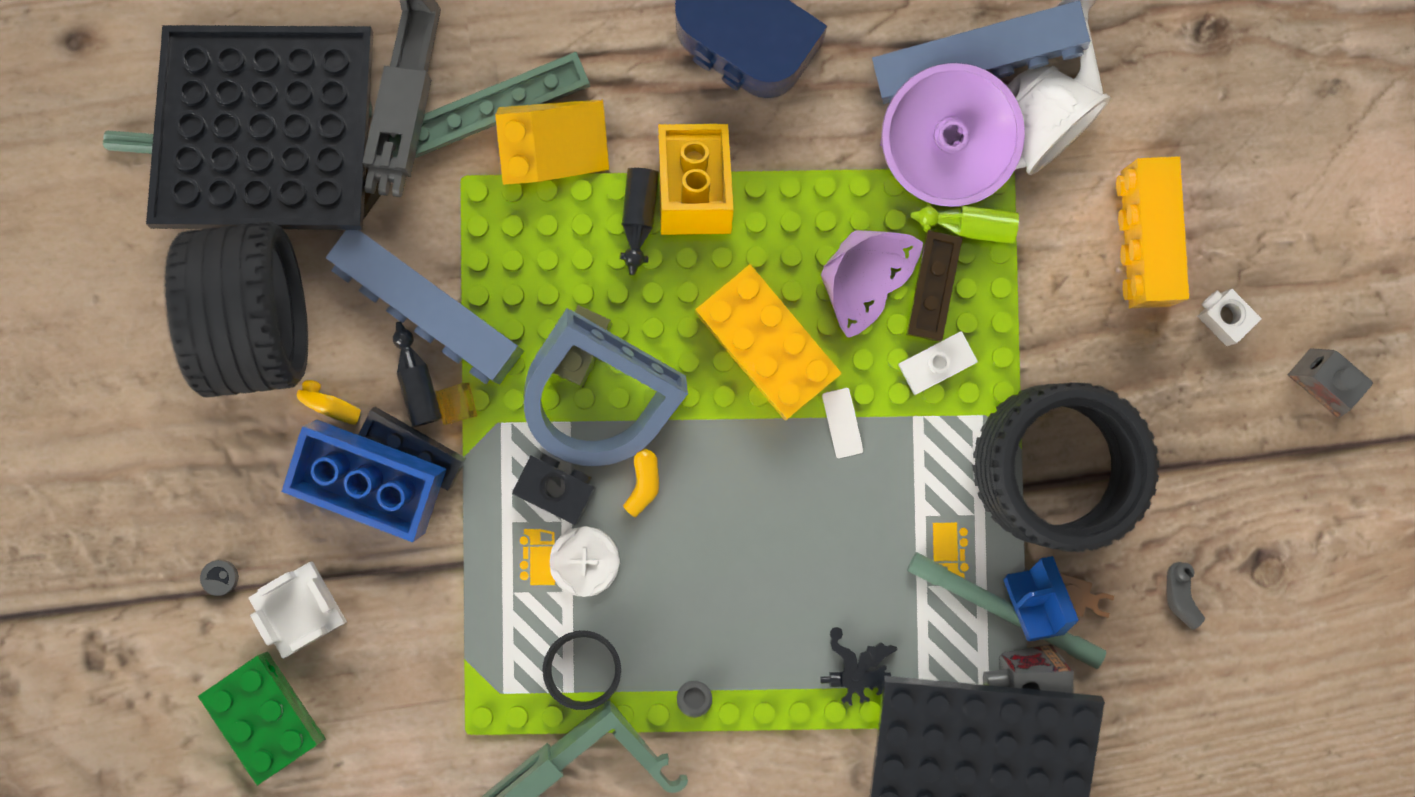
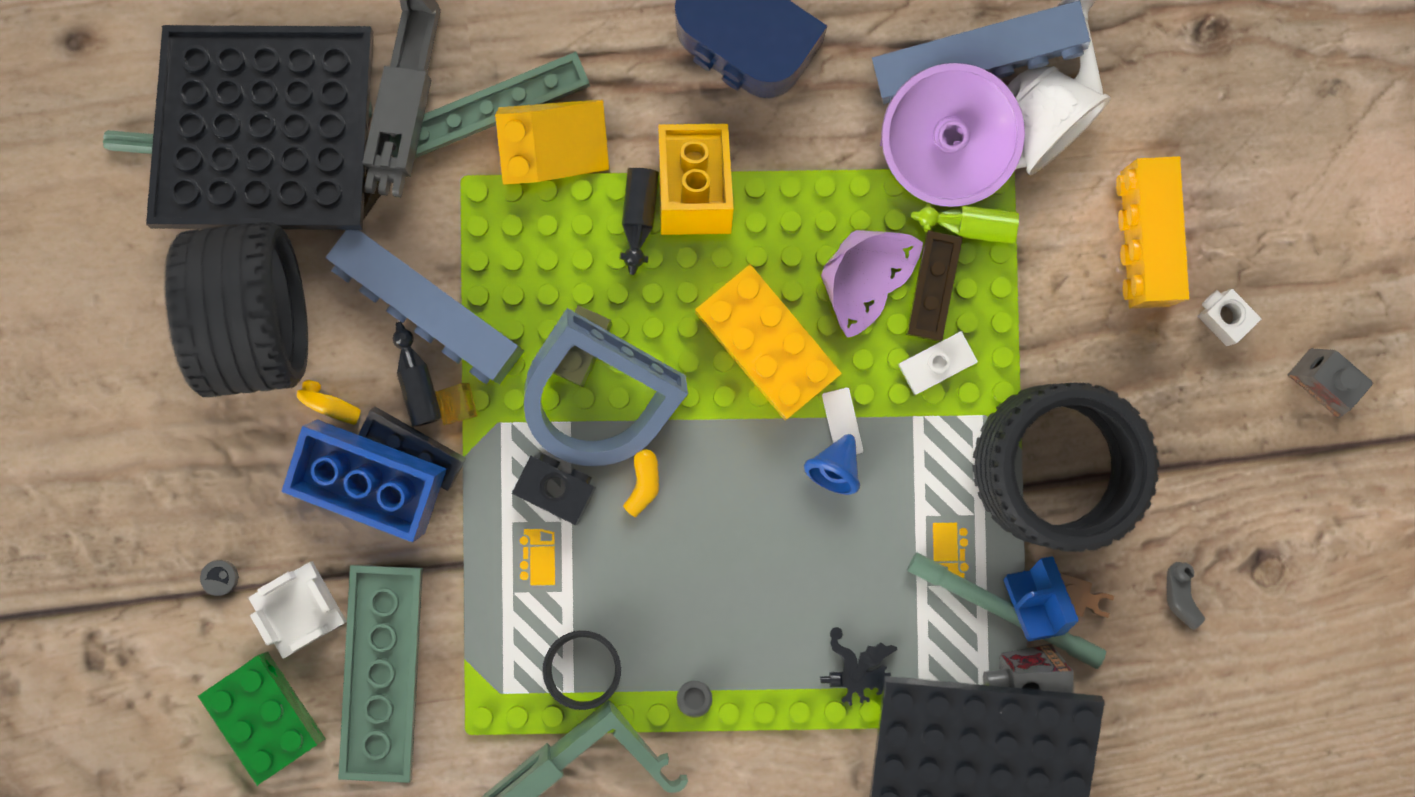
white tile [550,526,620,597] -> none
none -> sand green plate [338,565,423,783]
none -> blue hat [804,434,860,495]

